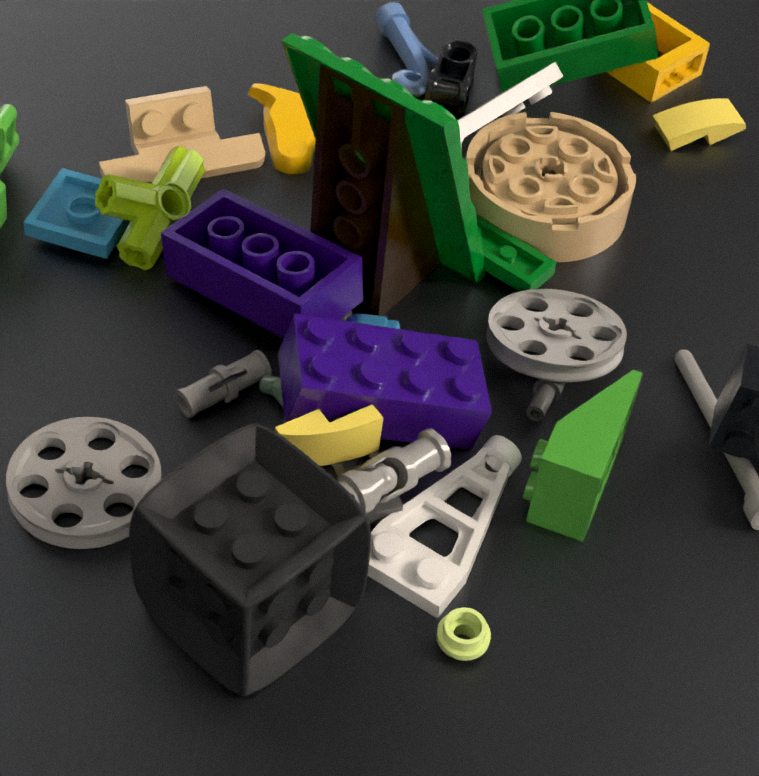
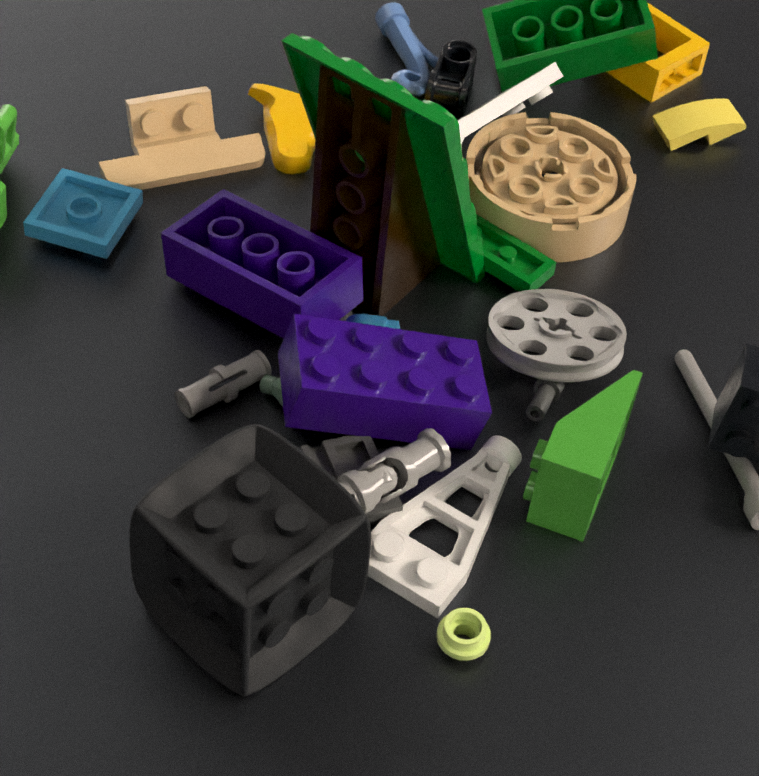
light grey wedge [6,417,161,549] -> none
lime piece [95,145,206,270] -> none
light yellow slope [275,404,383,466] -> none

